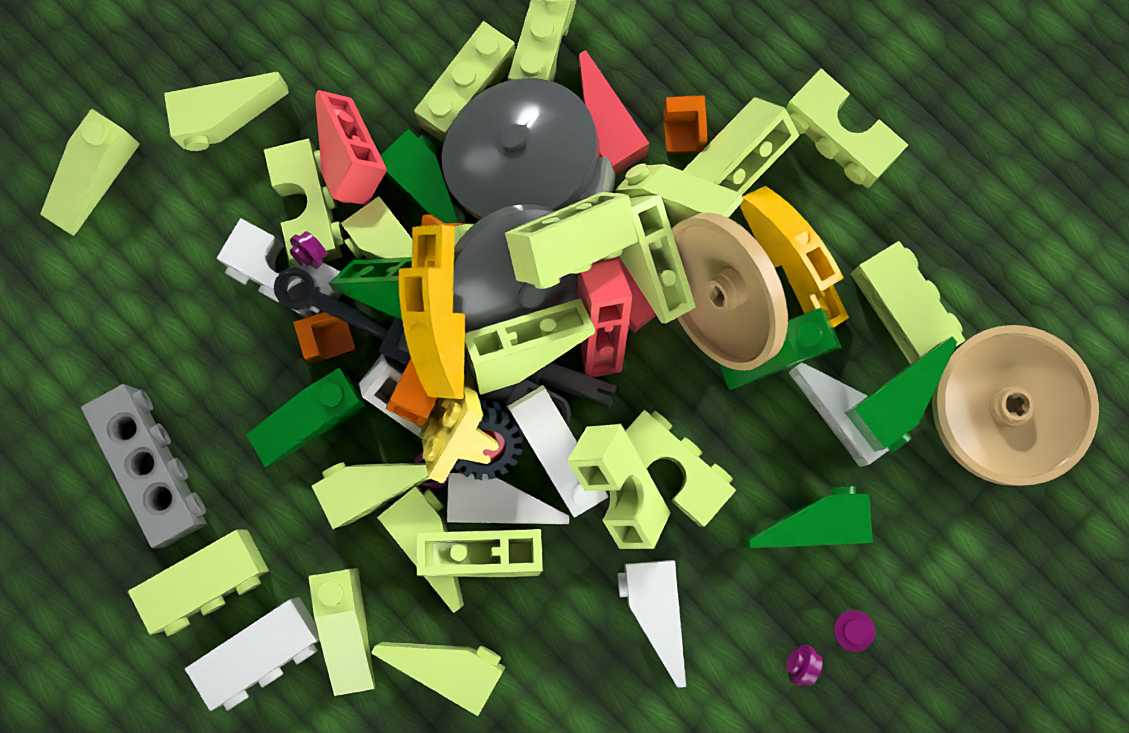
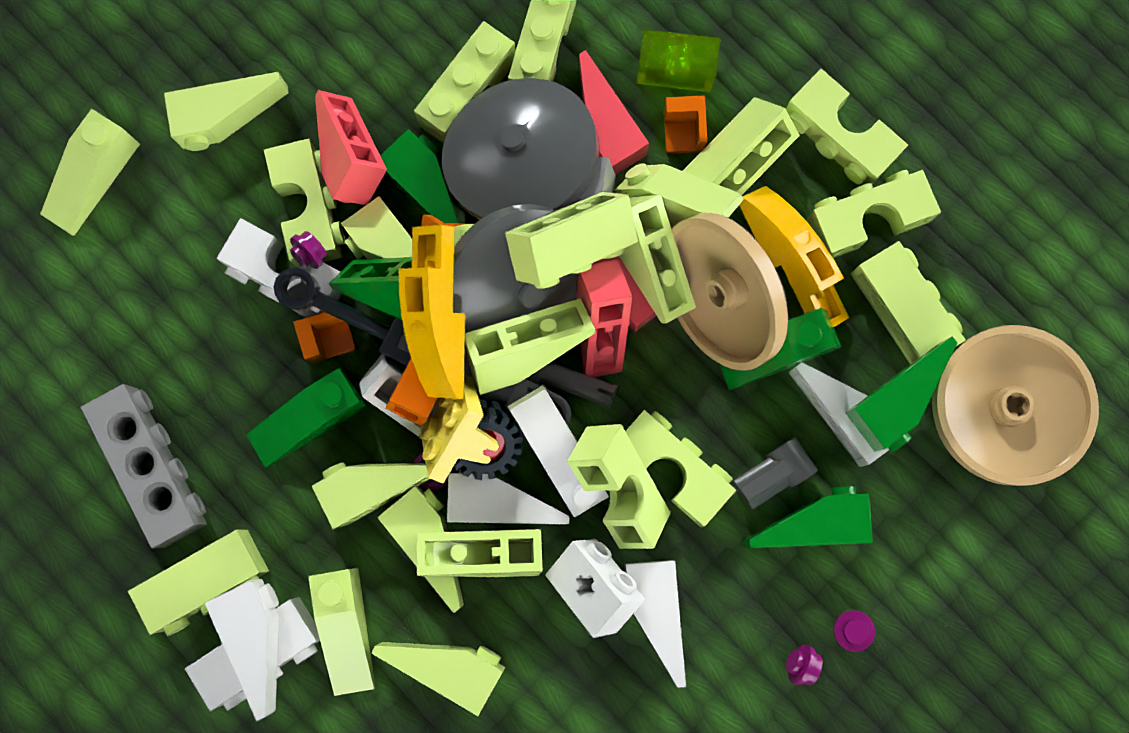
none -> white slope [205,579,279,721]
none -> white brick [545,539,645,638]
none -> clear neon green brick [637,29,720,92]
none -> dark grey piece [732,437,818,510]
none -> yellowish green arch [806,170,941,258]

